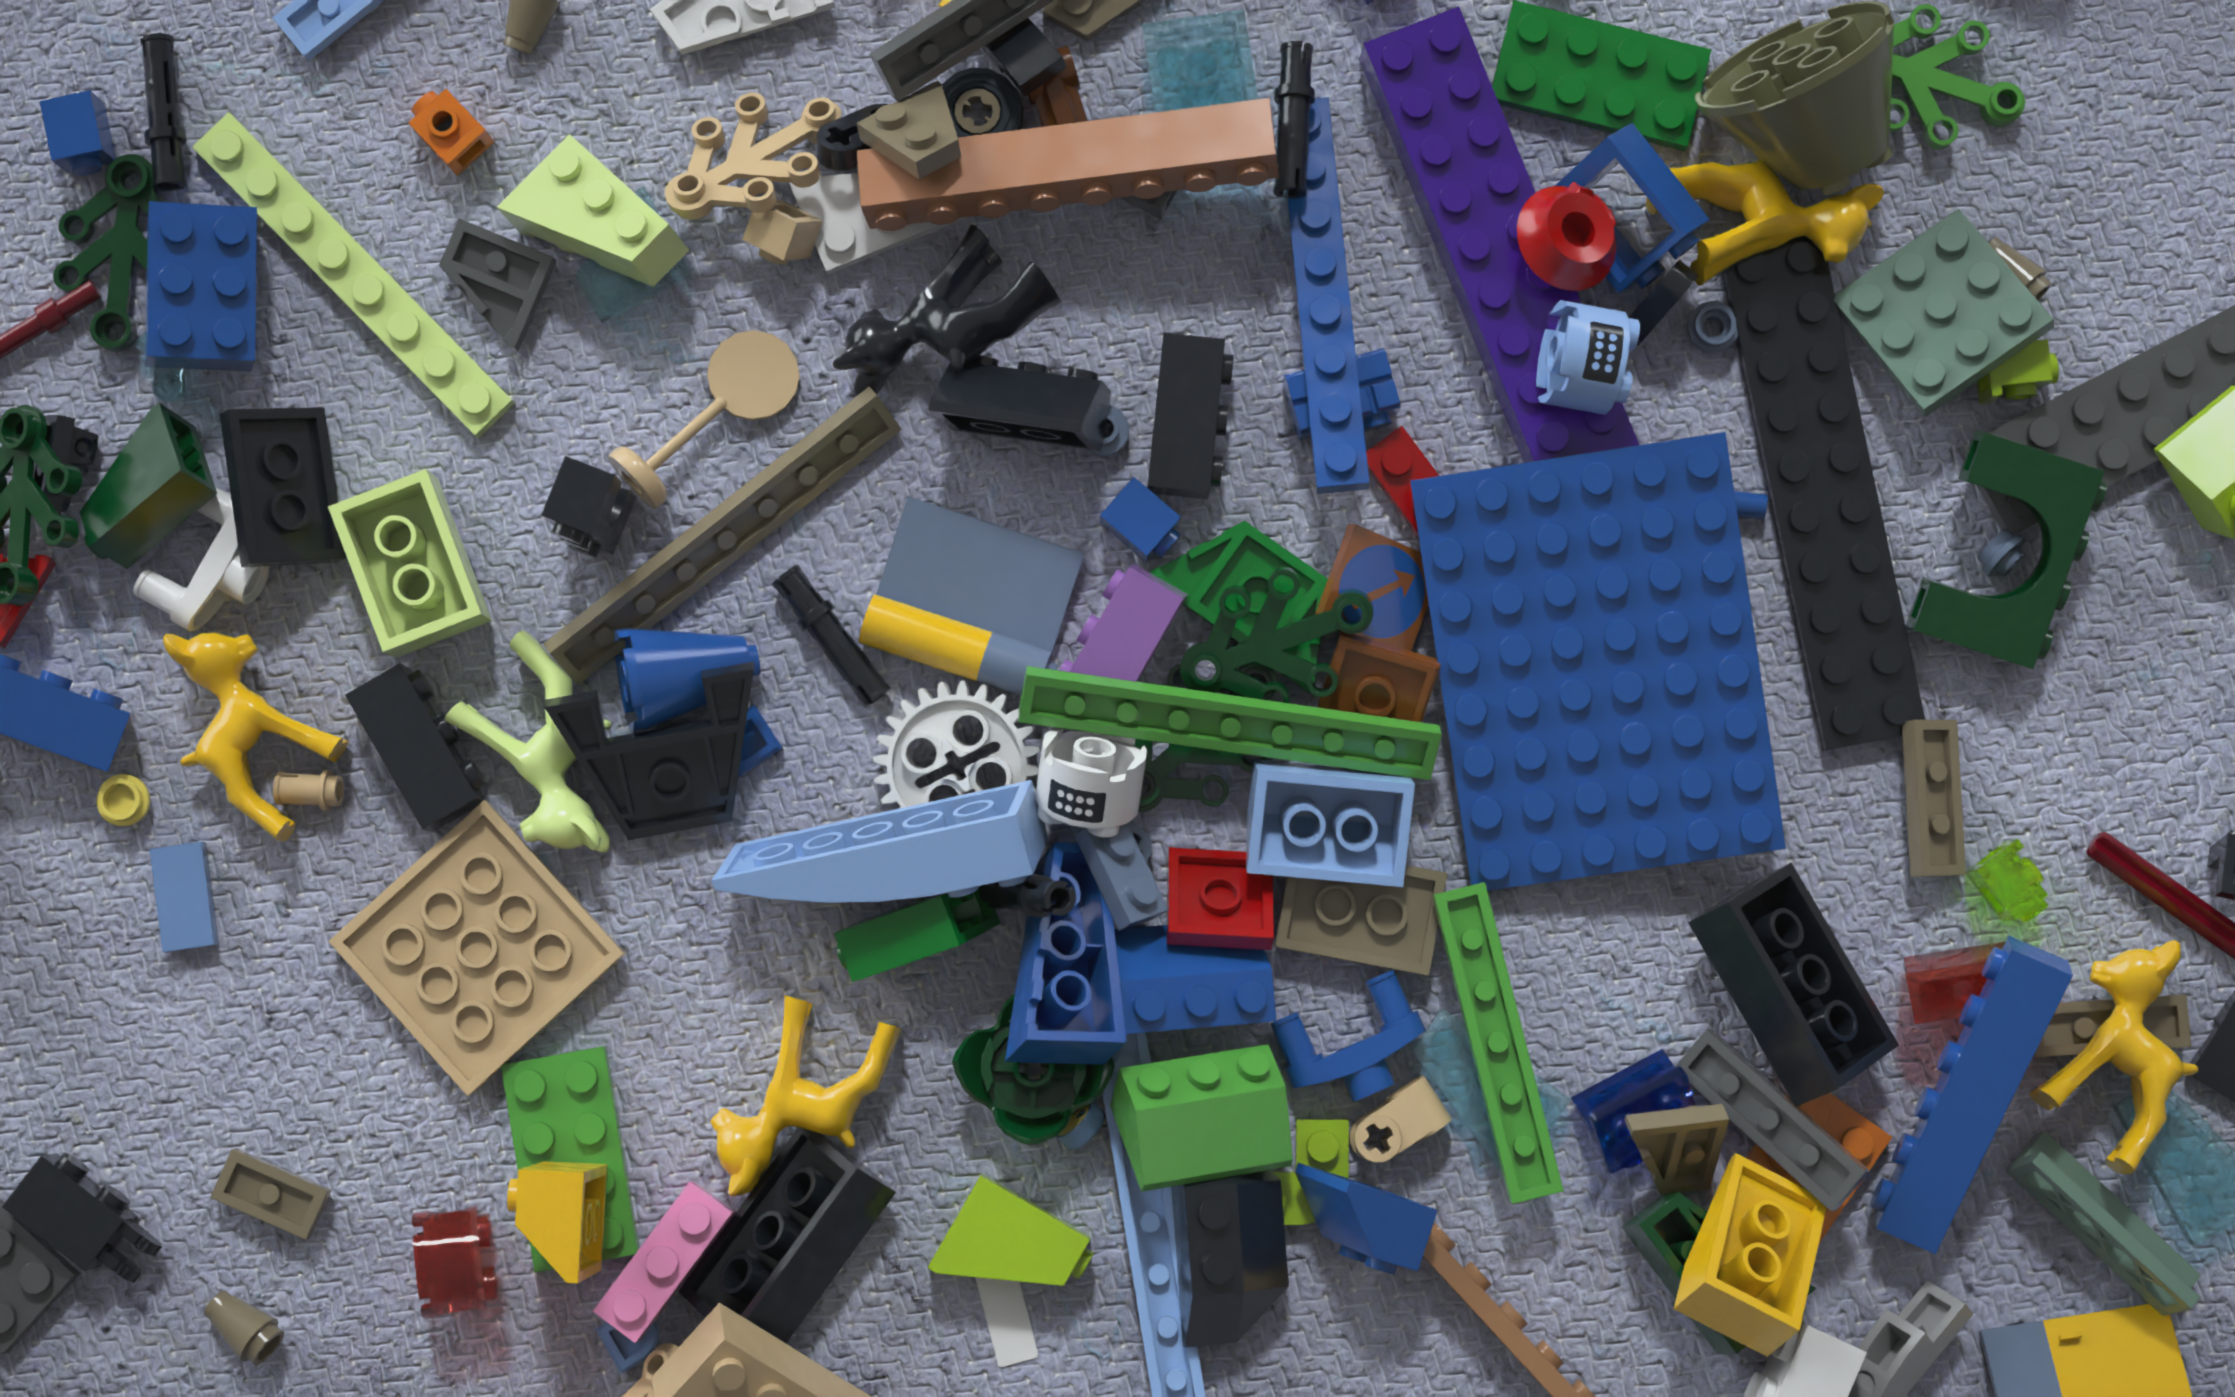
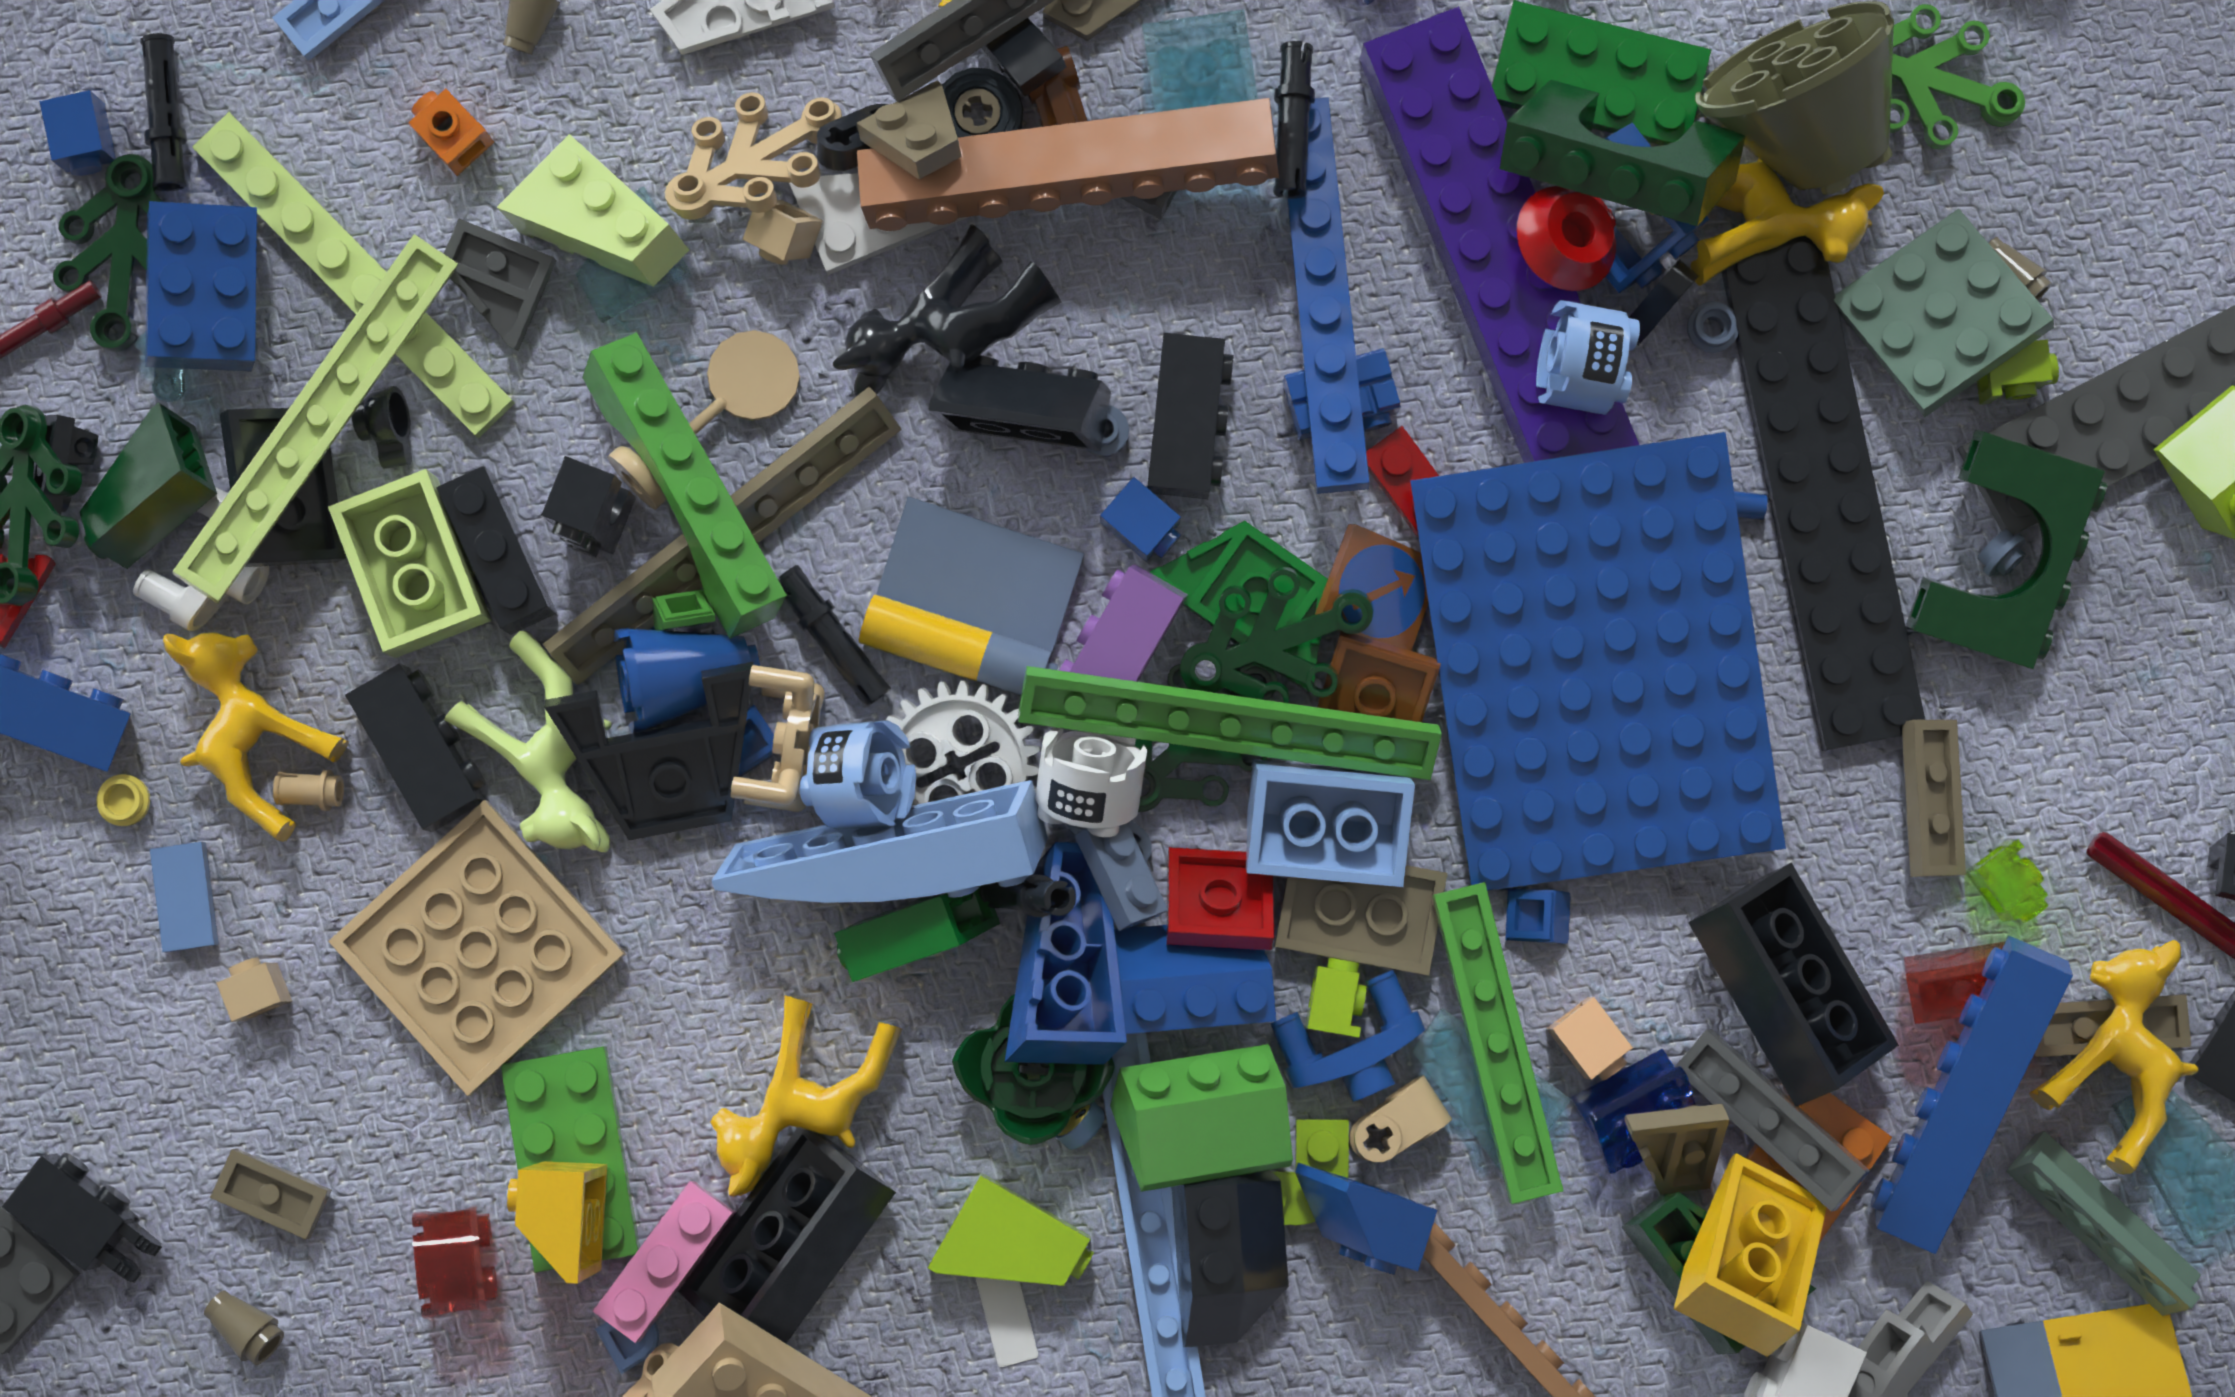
none -> yellowish green plate [173,234,458,604]
none -> tan plate [216,957,292,1022]
none -> black piece [352,386,412,469]
none -> black brick [436,465,557,635]
none -> bright green arch [582,332,787,638]
none -> bright green slope [652,590,715,631]
none -> tan plate [731,665,825,812]
none -> light blue brick [799,720,916,830]
none -> lime brick [1305,958,1366,1038]
none -> dark green arch [1499,80,1745,226]
none -> blue slope [1505,888,1571,944]
none -> light nougat brick [1546,997,1633,1081]

